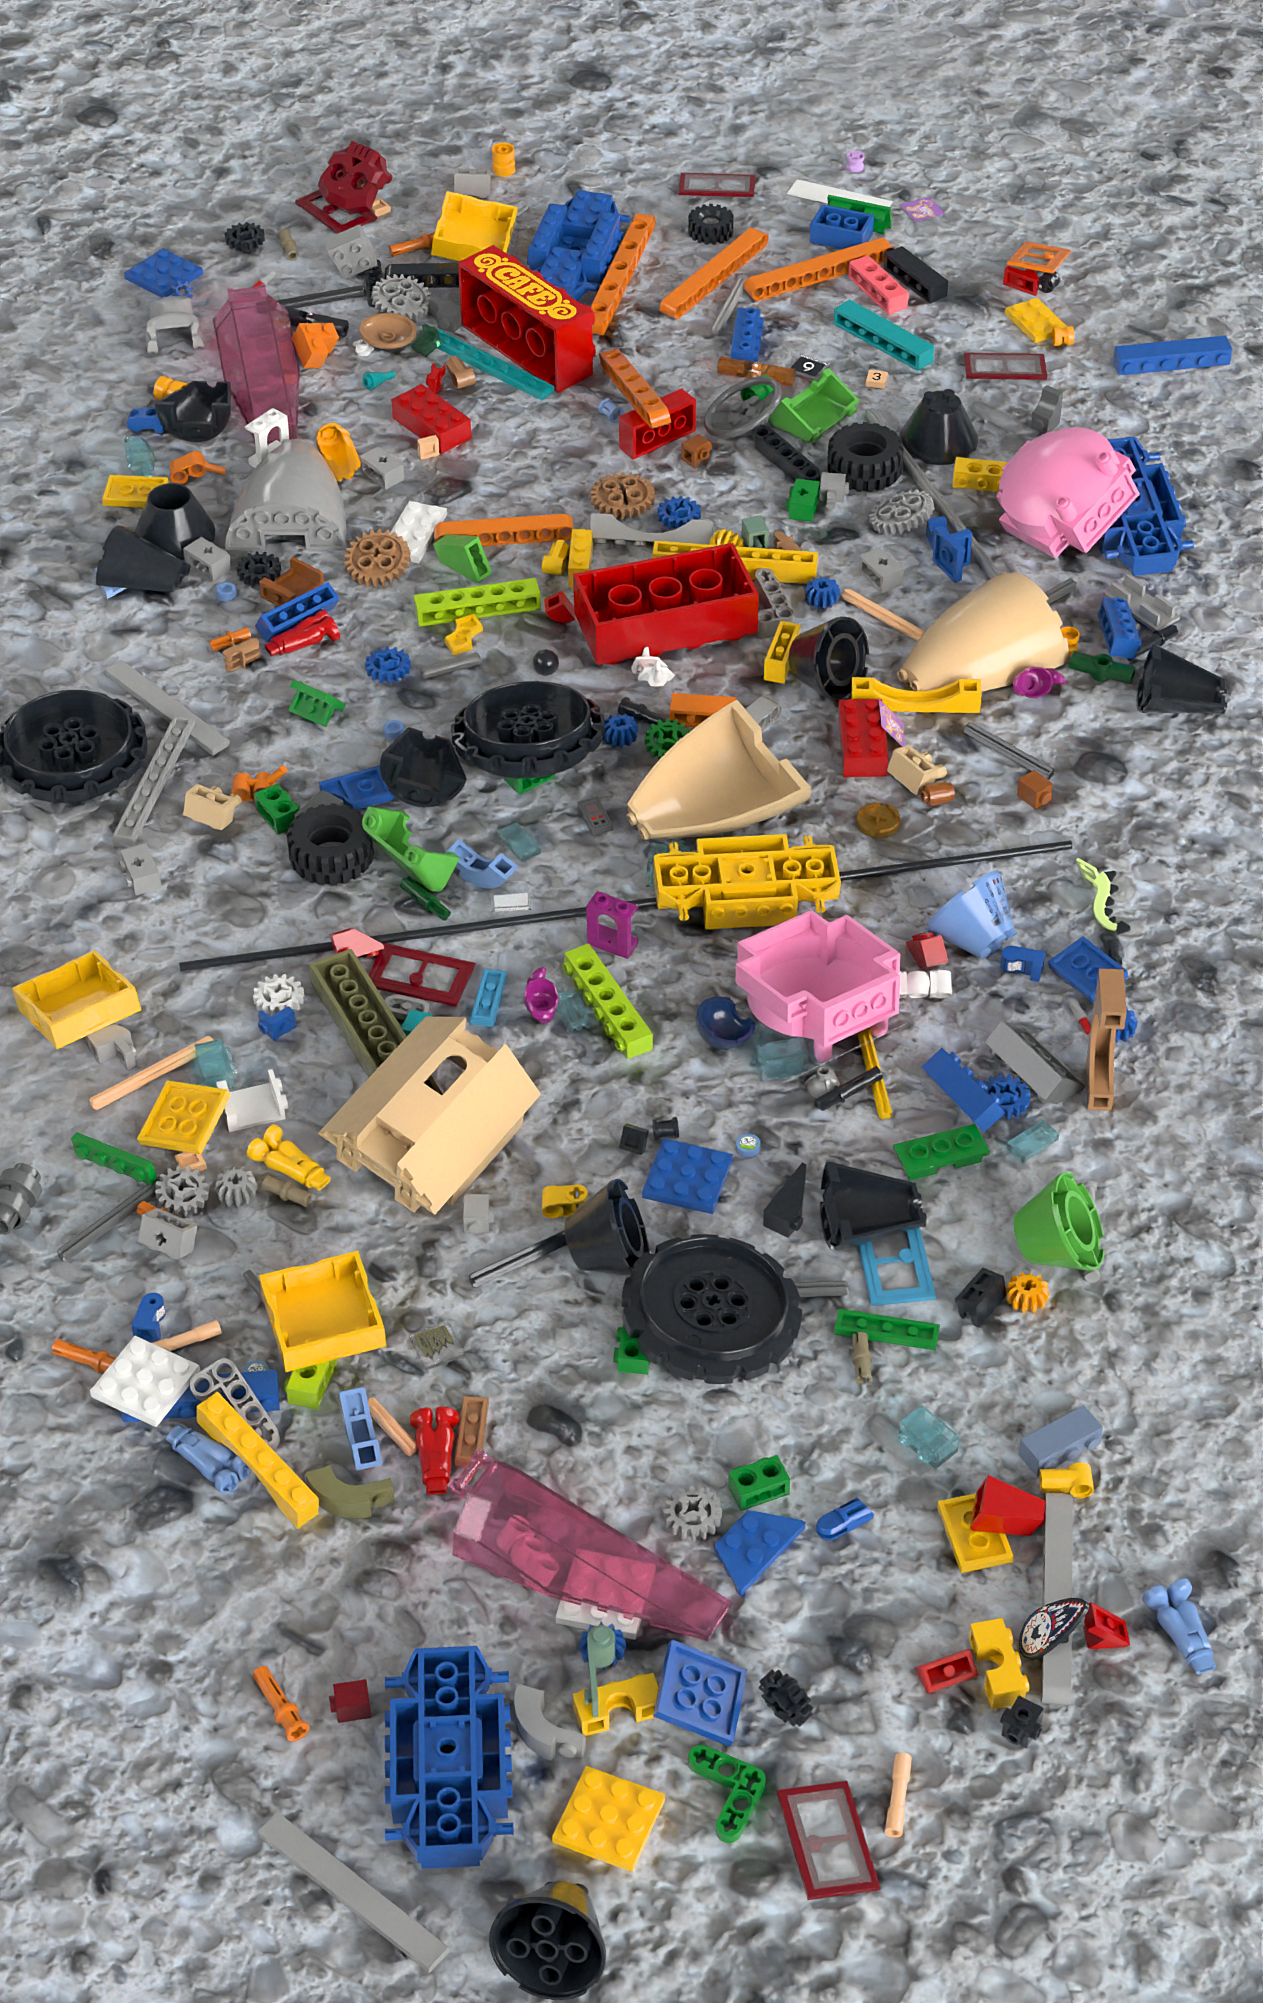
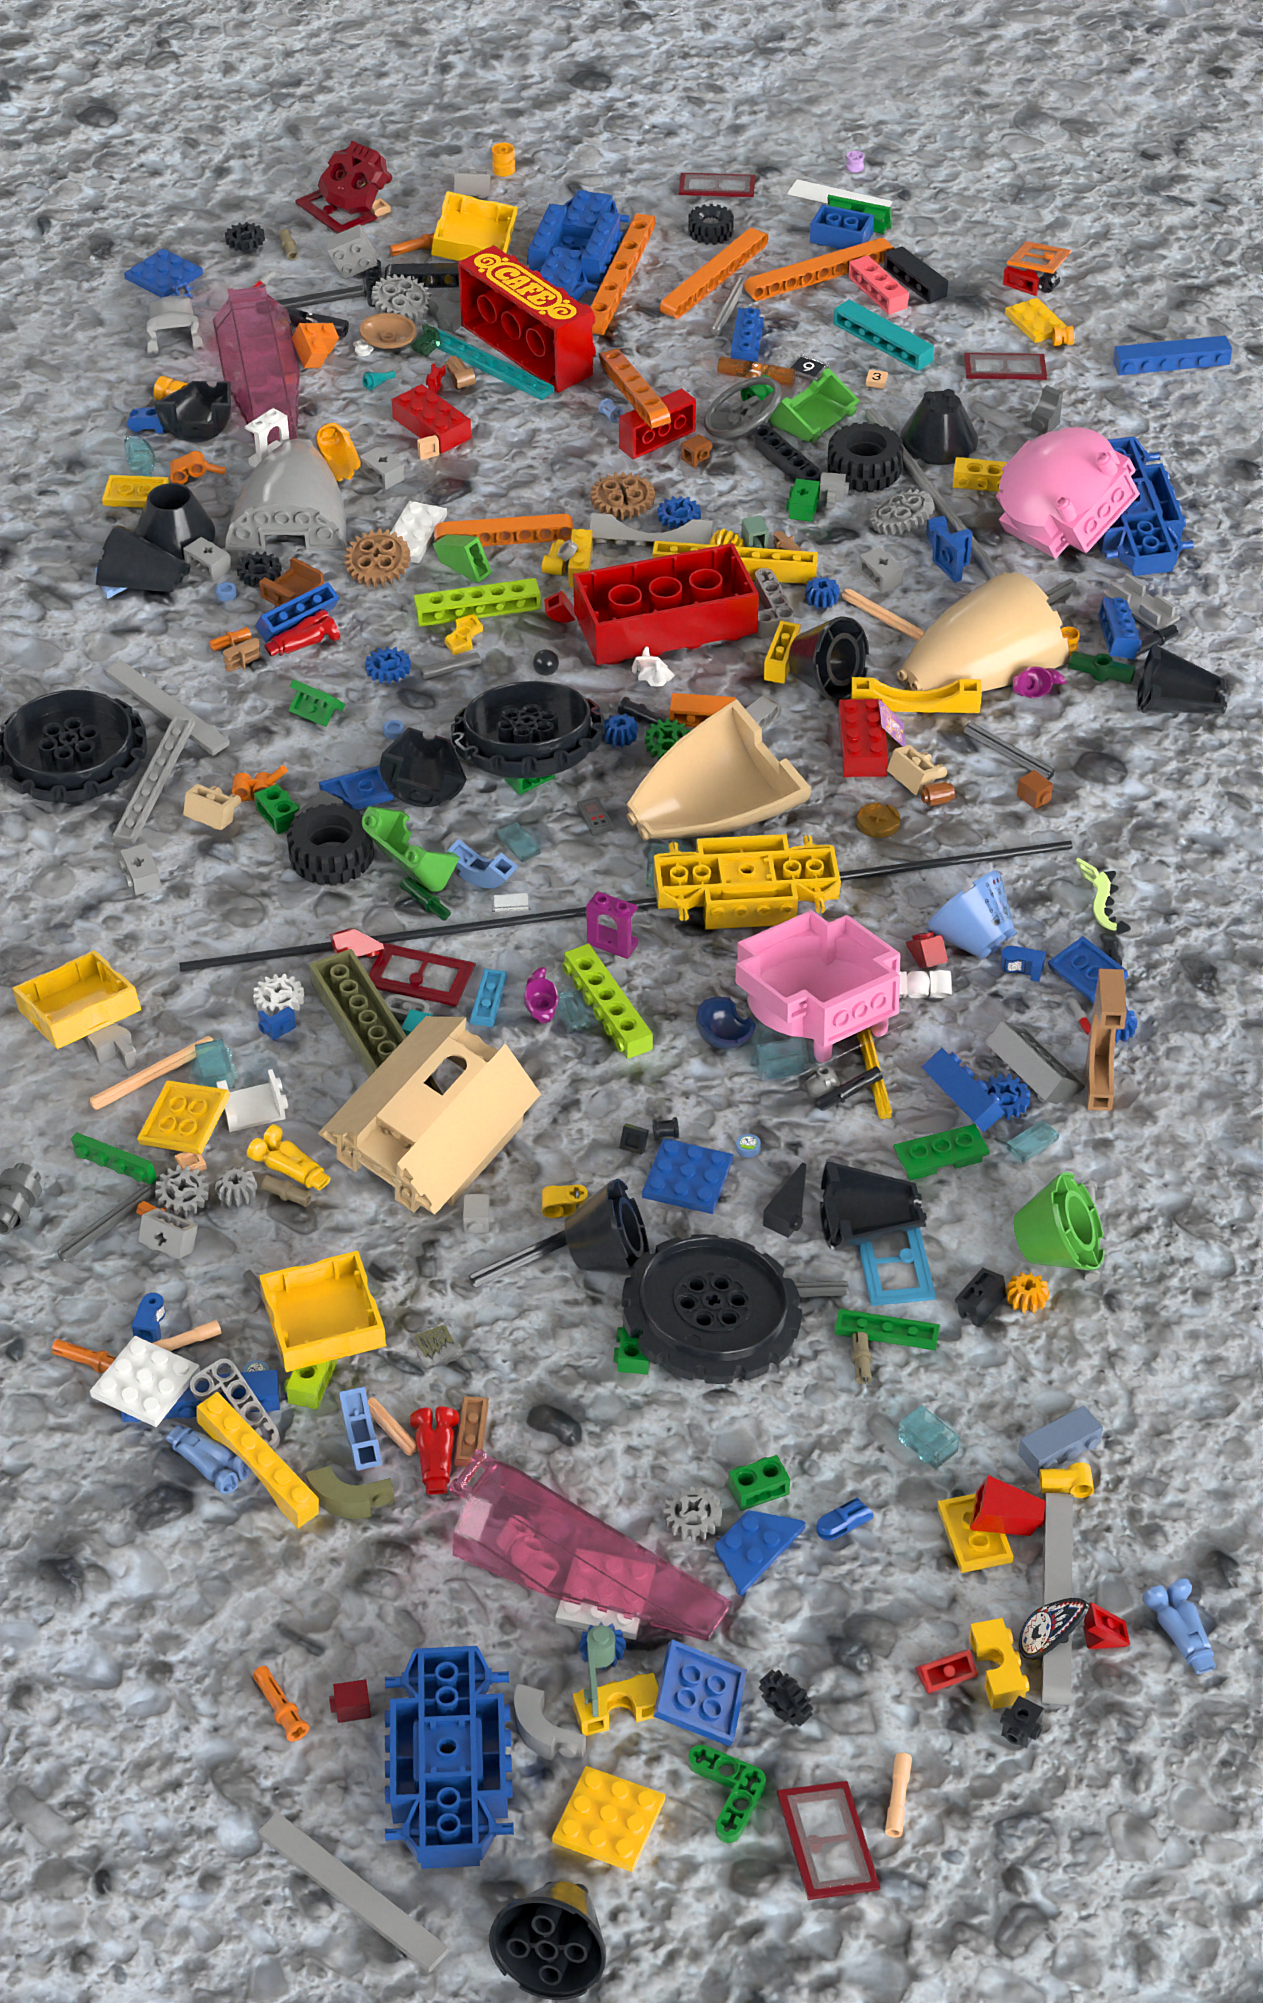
medium lavender sticker [900,197,945,222] -> none
none -> light grey tile [558,540,577,561]

